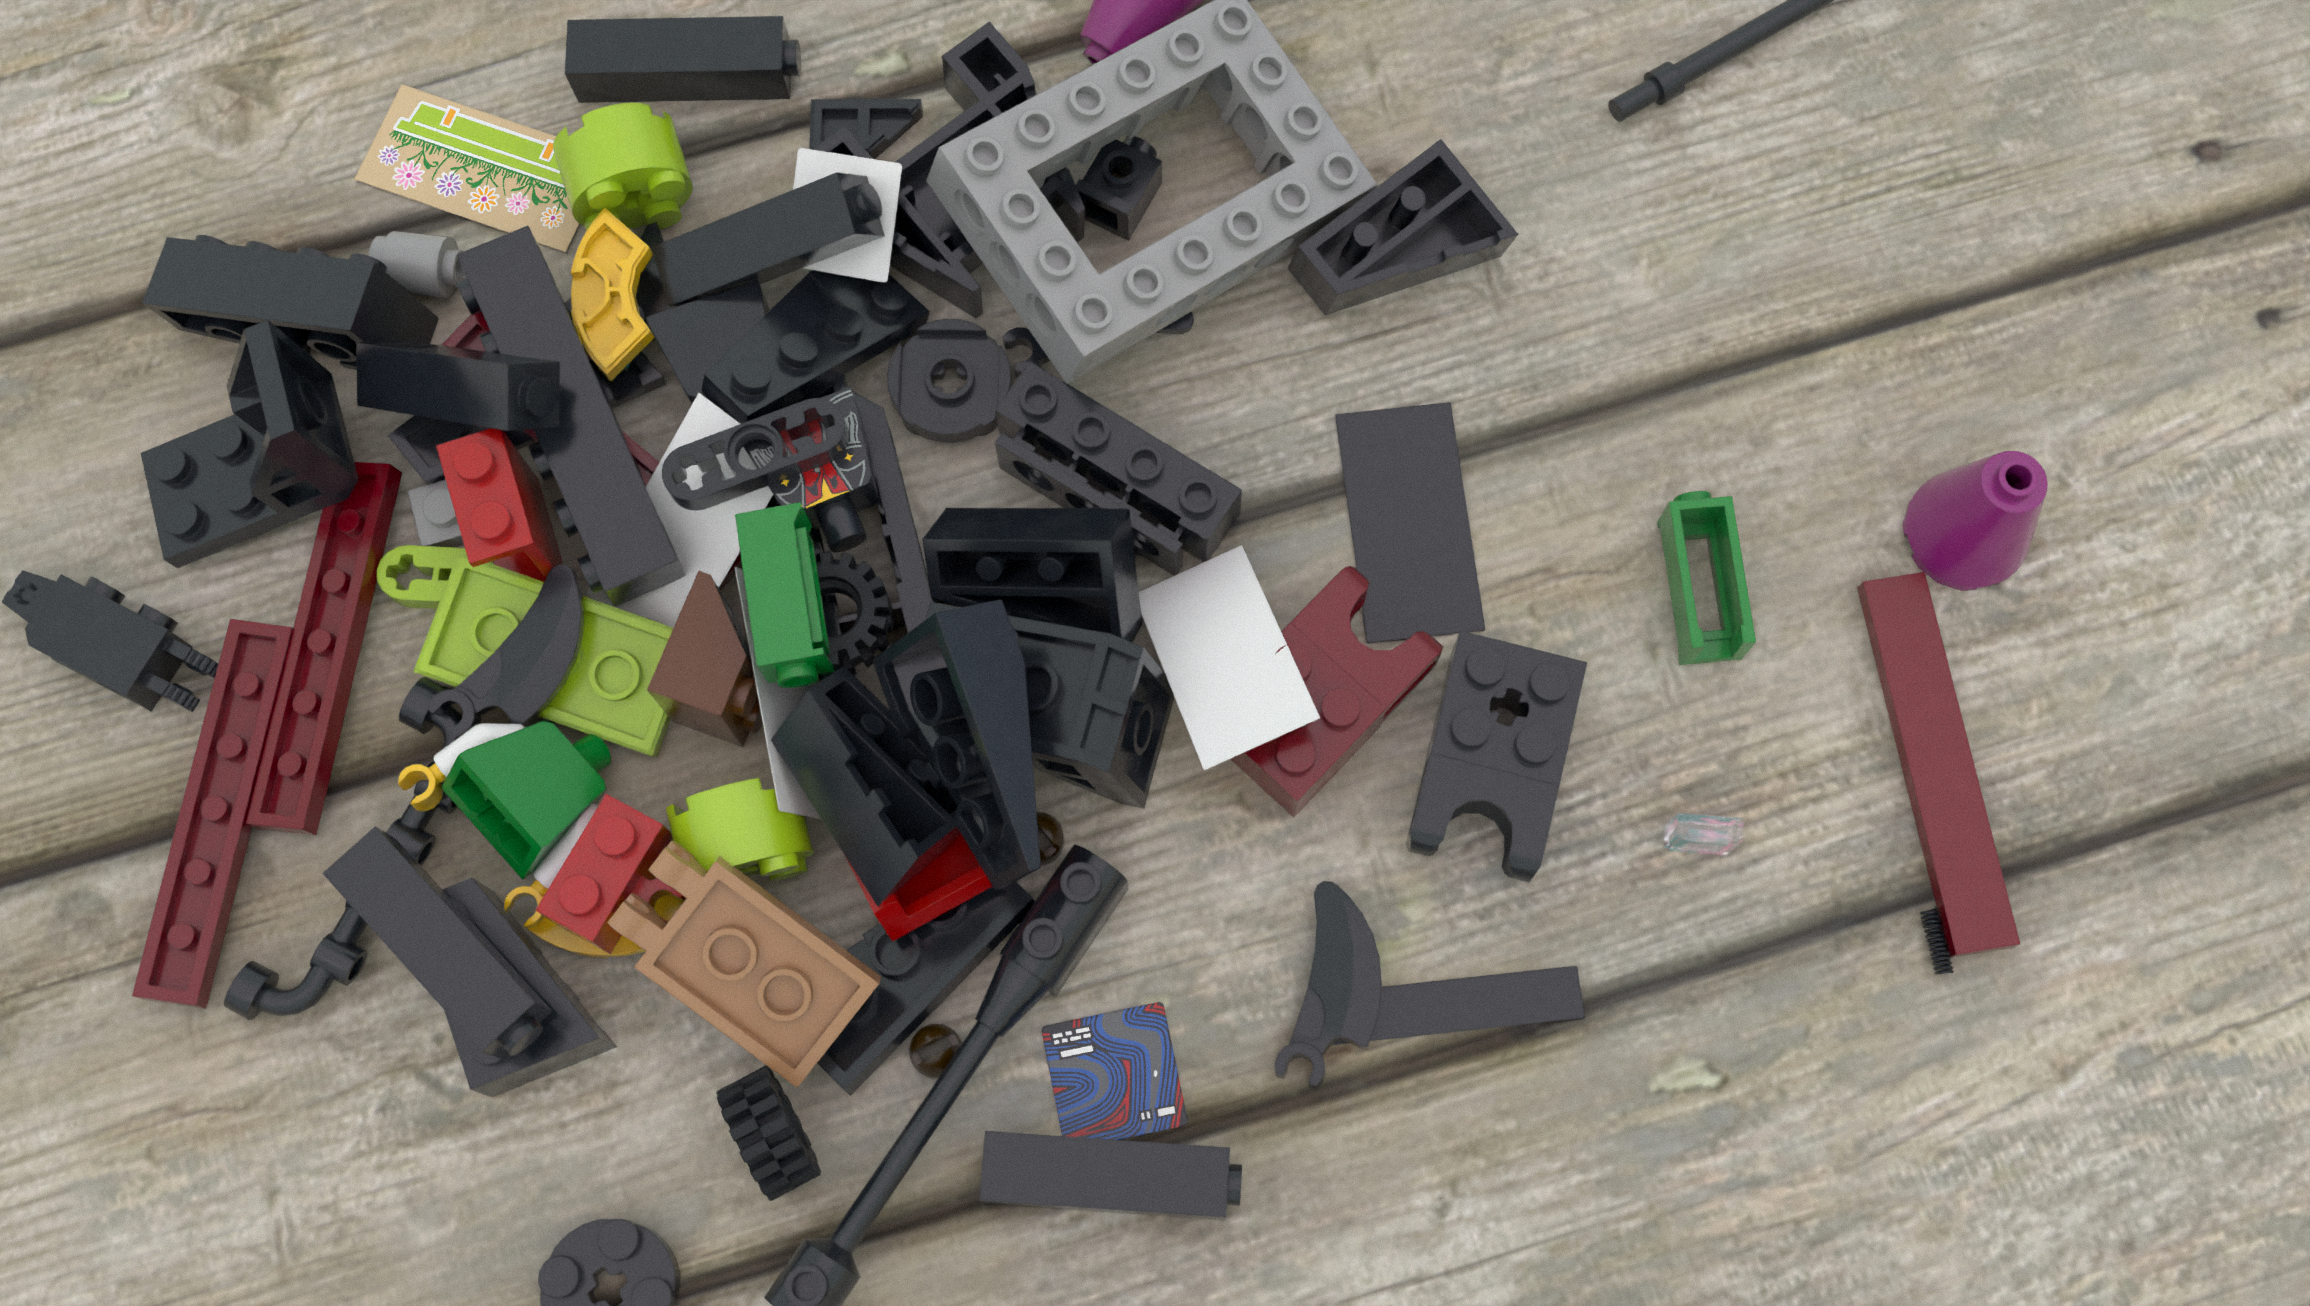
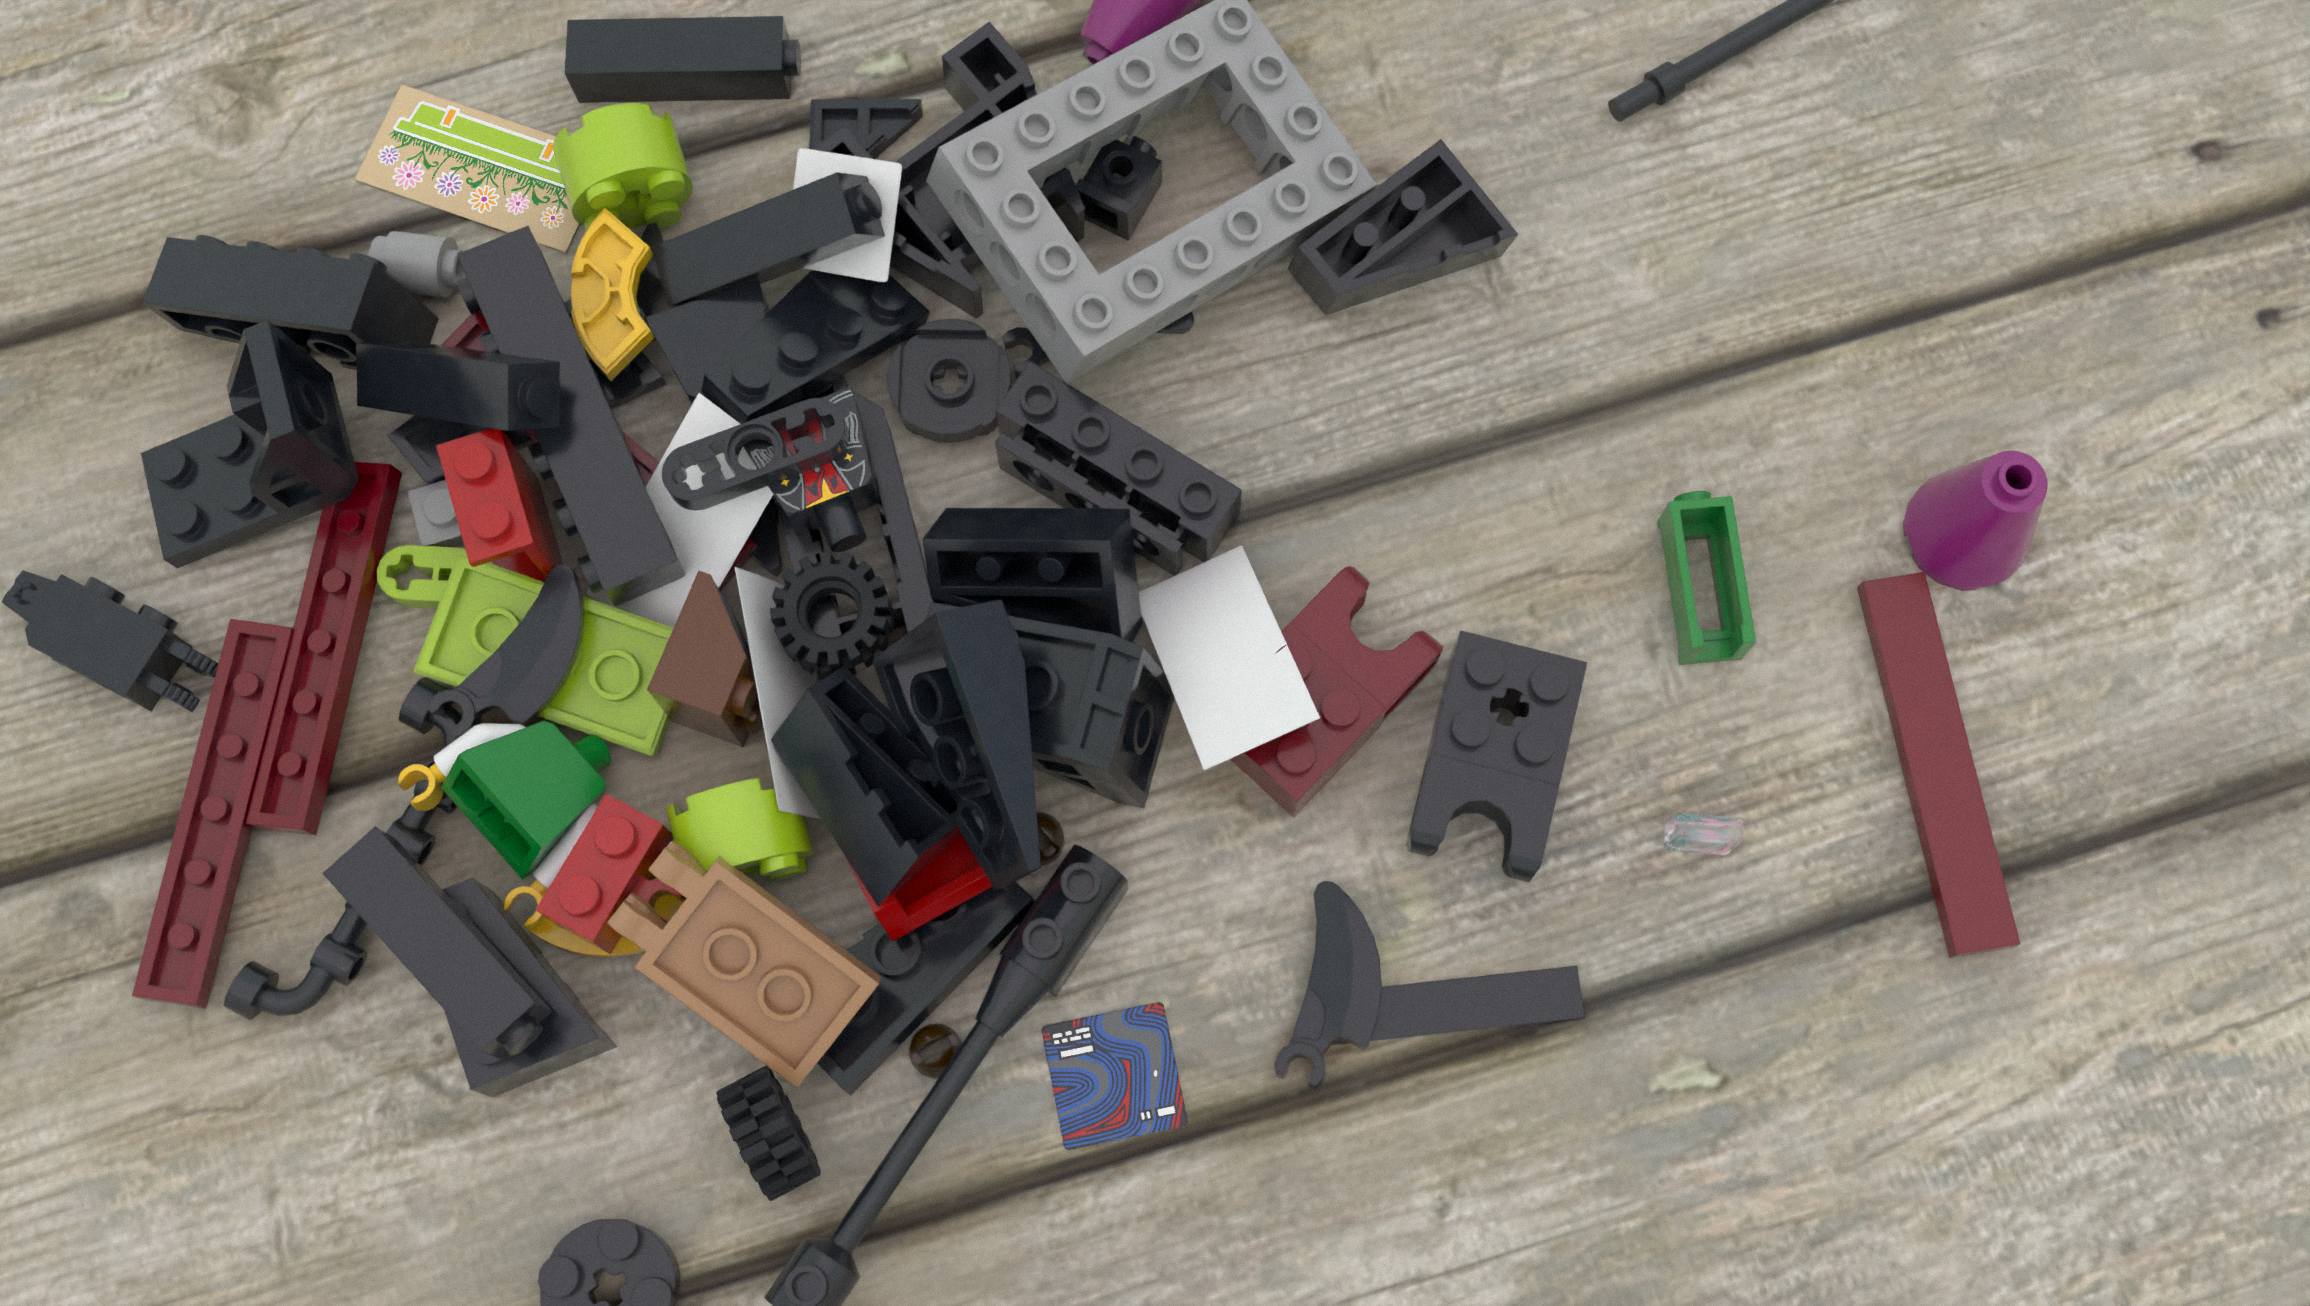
green window [735,502,834,688] -> none
black brick [979,1131,1242,1221] -> none
black sticker [1335,402,1485,643] -> none
black leg [1919,906,1954,975] -> none

